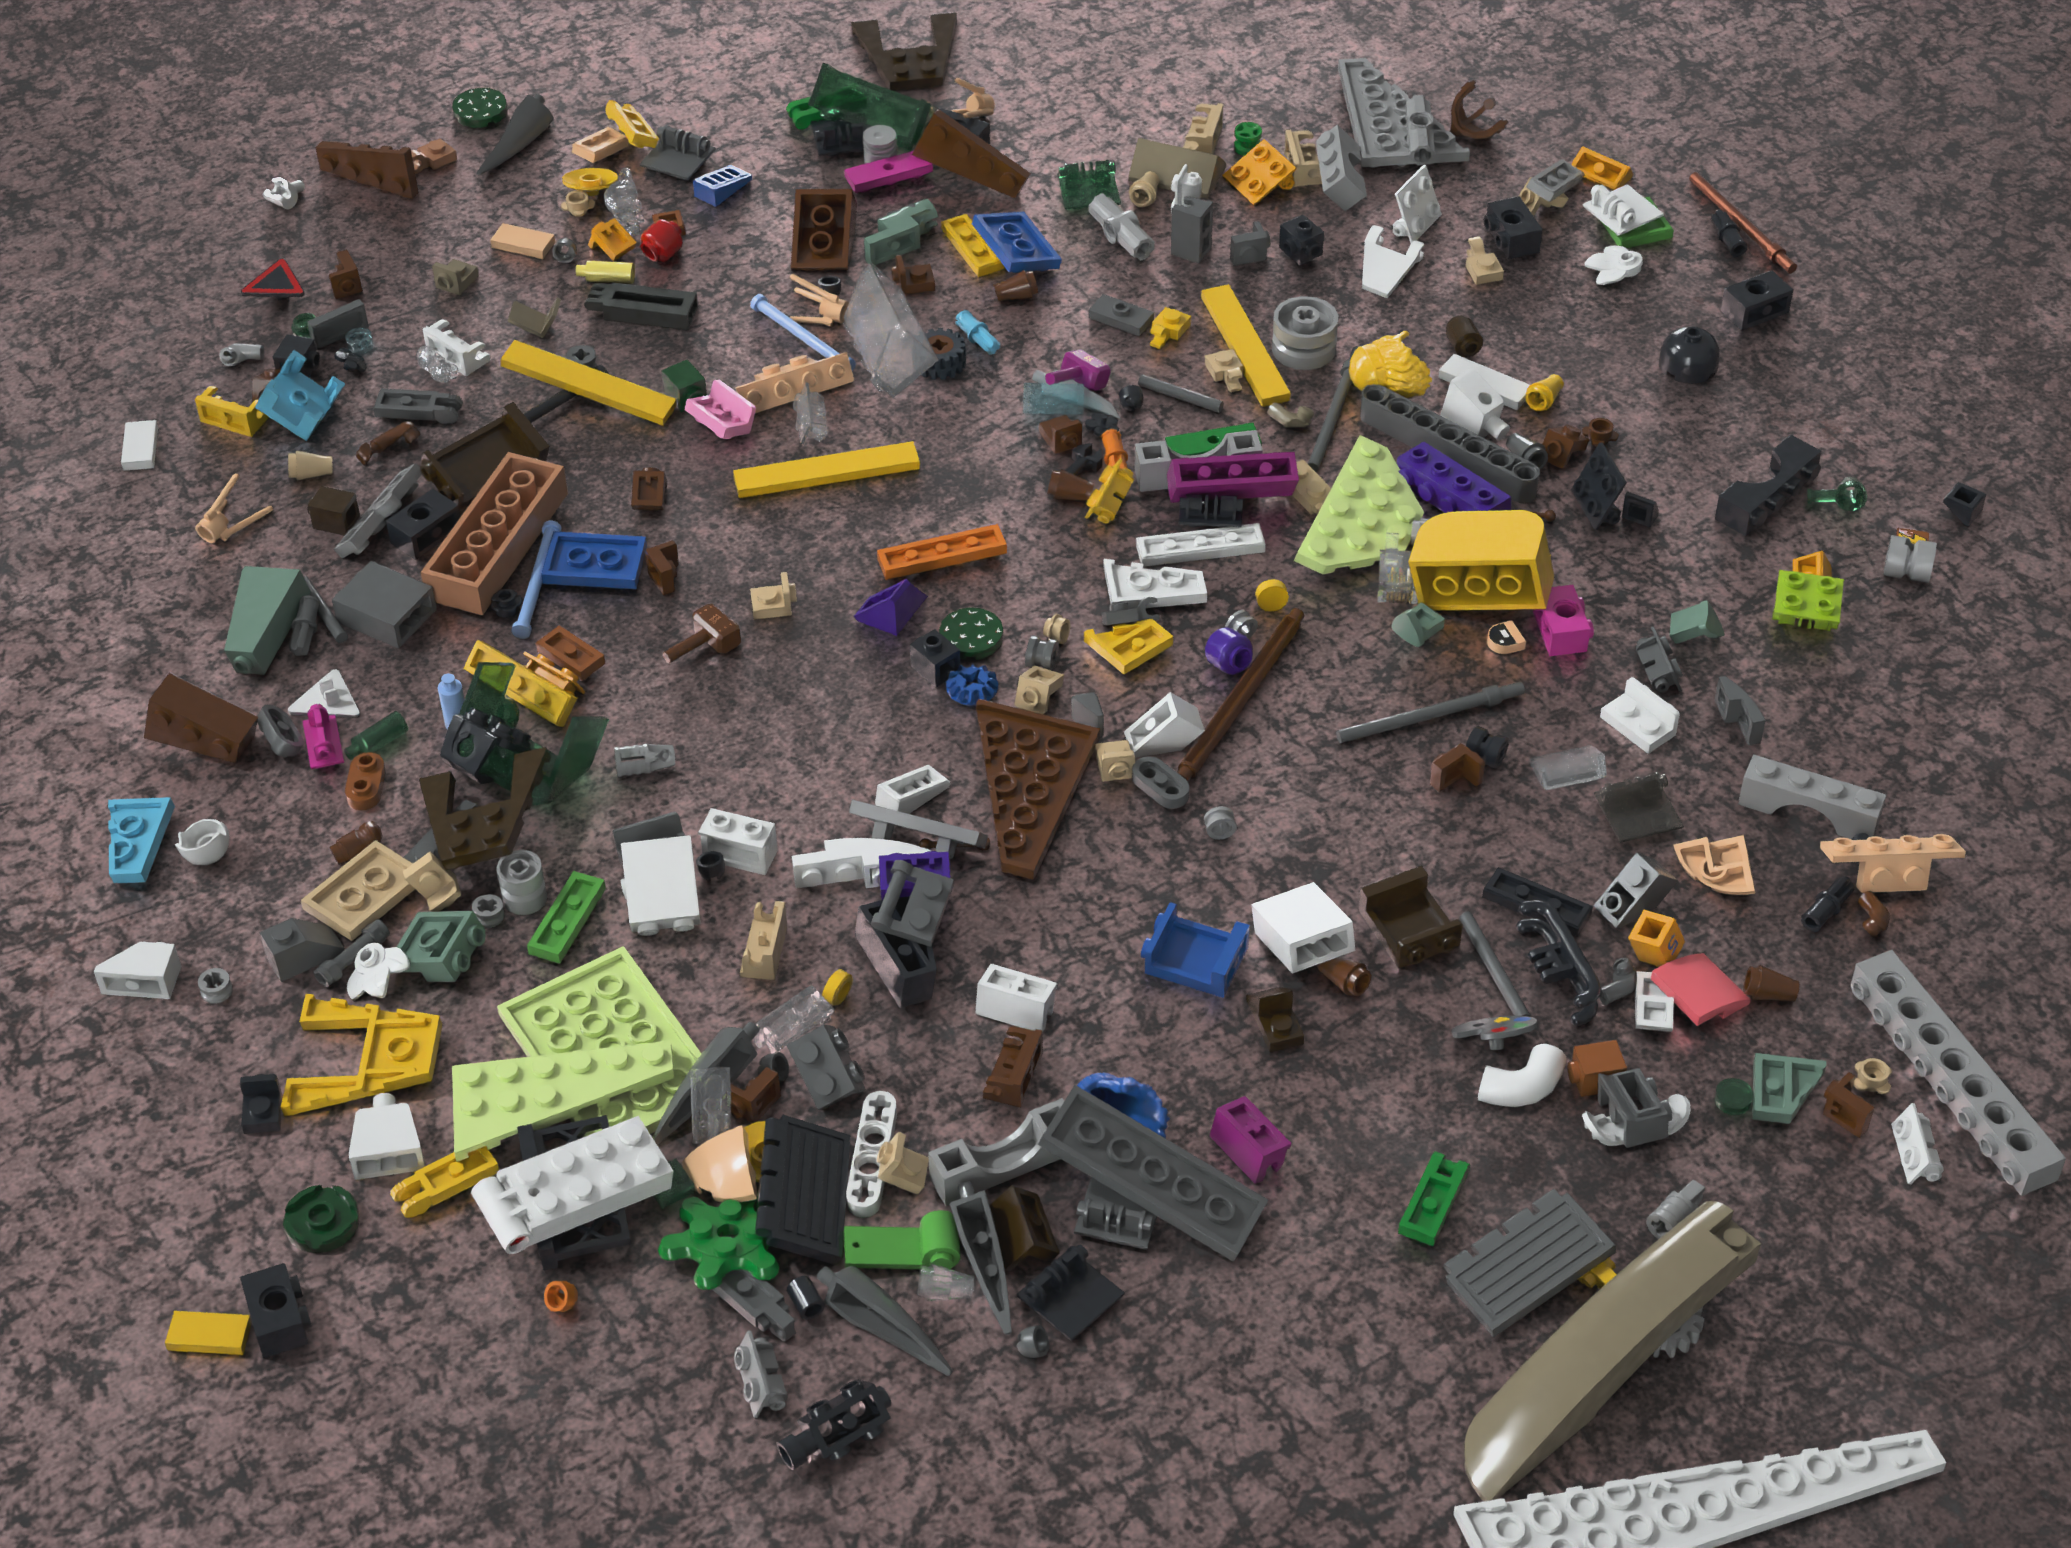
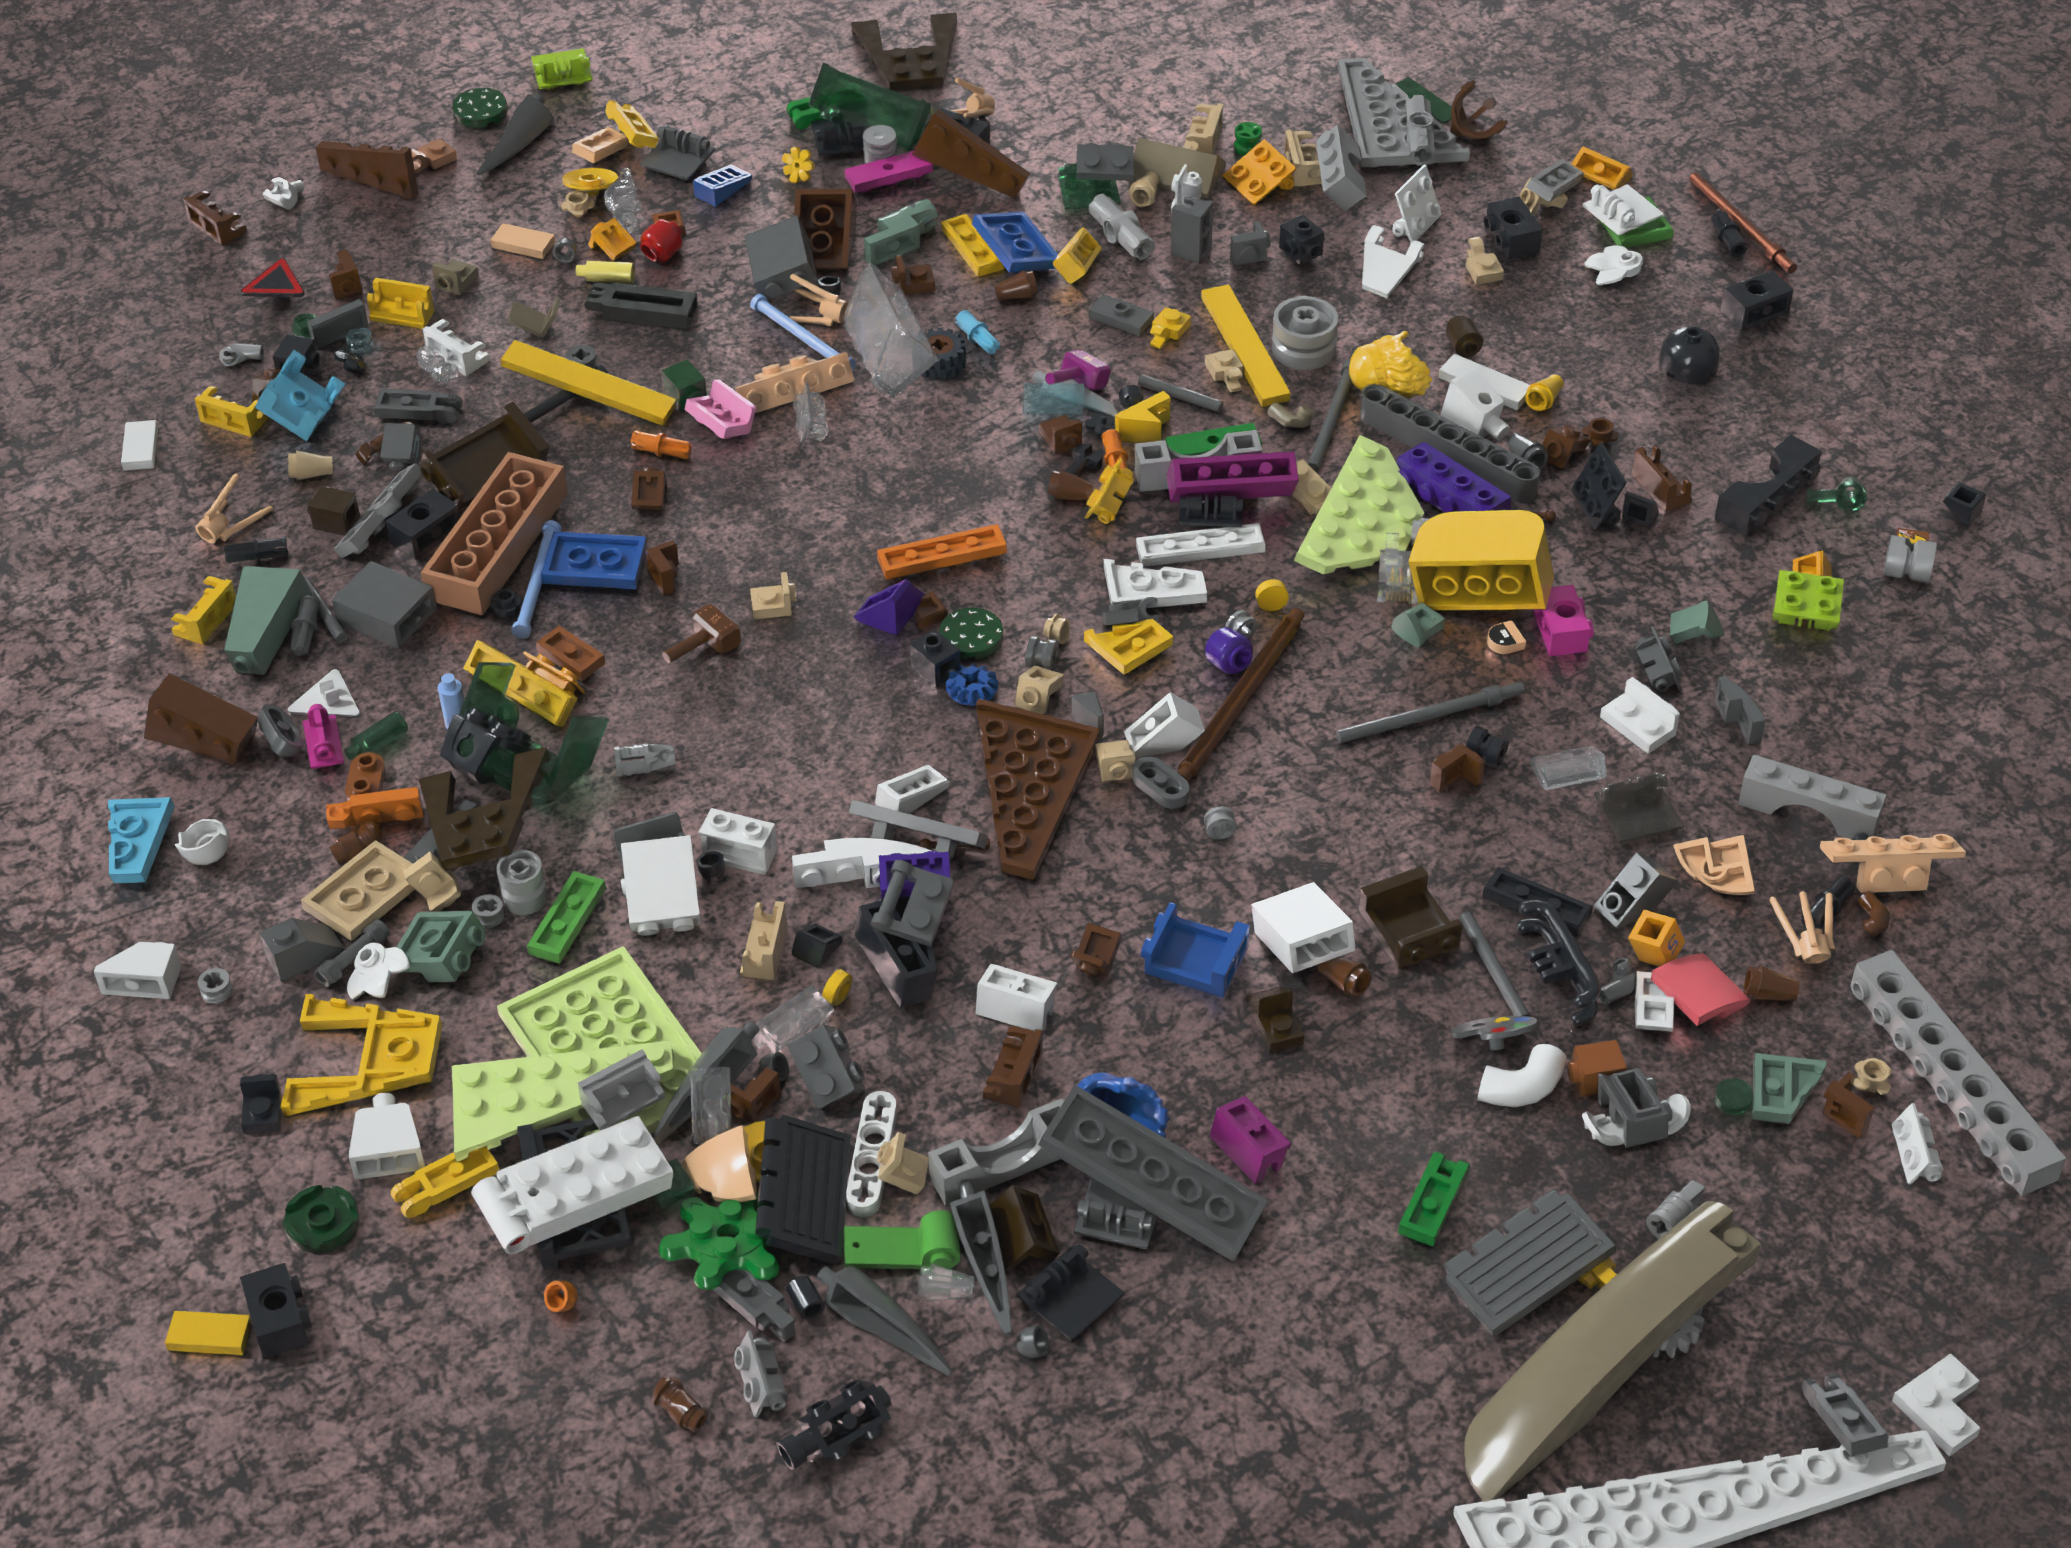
yellow tile [733,441,920,498] -> none
none -> yellow hinge [171,576,236,645]
none -> reddish brown hinge [183,191,247,245]
none -> black axle [224,536,289,563]
none -> orange hinge [326,787,424,829]
none -> yellow hinge [367,278,435,329]
none -> dark grey brick [380,423,422,472]
none -> lime hinge [531,48,593,89]
none -> light grey hinge [578,1049,665,1131]
none -> orange axle [630,430,692,459]
none -> reddish brown arm [652,1377,708,1432]
none -> dark grey brick [744,215,818,301]
none -> yellow plant [782,147,815,183]
none -> black slope [791,923,843,967]
none -> reddish brown tile [916,591,948,629]
none -> yellow slope [1053,227,1102,284]
none -> reddish brown bracket [1070,923,1123,976]
none -> dark grey bracket [1076,143,1134,181]
none -> yellow slope [1115,391,1171,443]
none -> dark green sticker [1393,77,1452,123]
none -> reddish brown hinge [1632,445,1692,512]
none -> light nougat plant [1770,891,1835,964]
none -> dark grey hinge [1802,1373,1889,1457]
none -> white plate [1892,1354,1980,1457]

